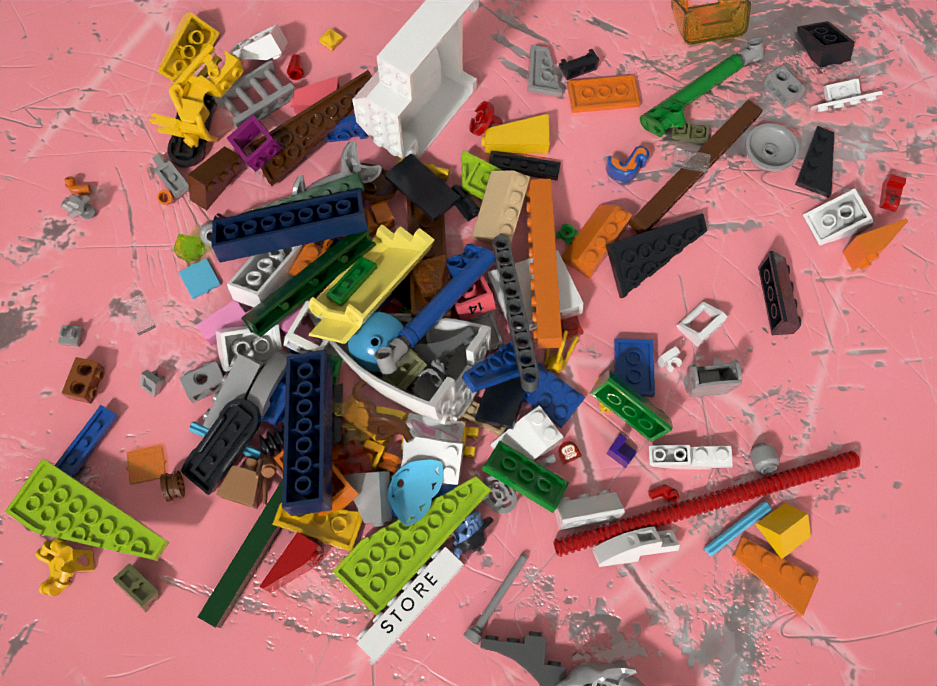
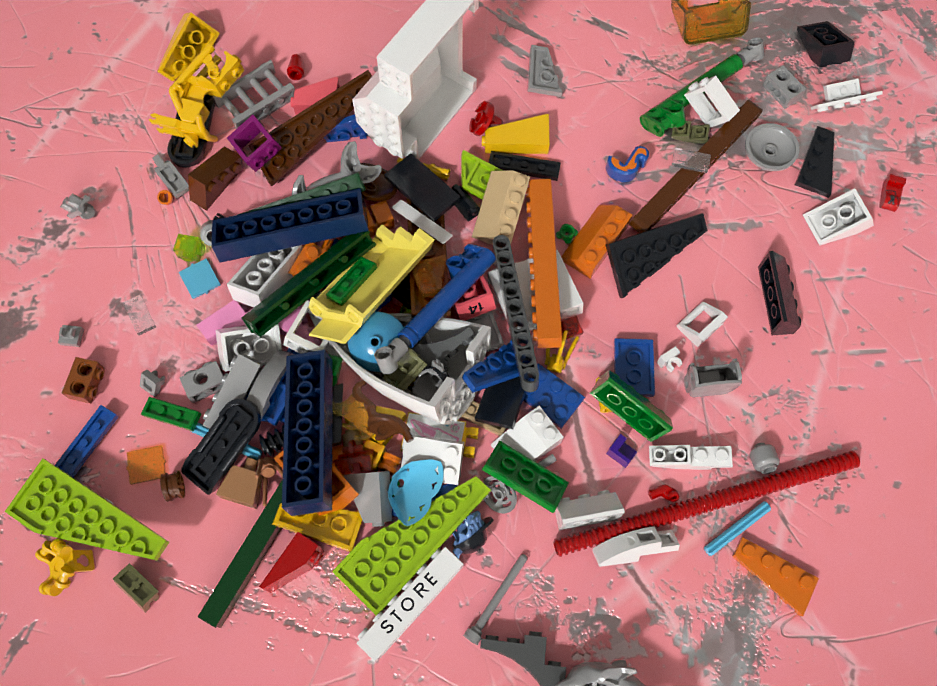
orange arm [64,176,91,194] -> none
white slope [229,24,288,60] -> none
yellow tile [319,28,343,51] -> none
tile [558,441,582,465] -> none
black hinge [559,49,599,81] -> none
orange tile [567,74,641,113] -> none
yellow slope [755,503,811,559] -> none
orange slope [842,218,908,271] -> none
none -> green tile [141,397,201,432]
none -> white sticker [392,200,453,244]
none -> white window [684,76,740,127]

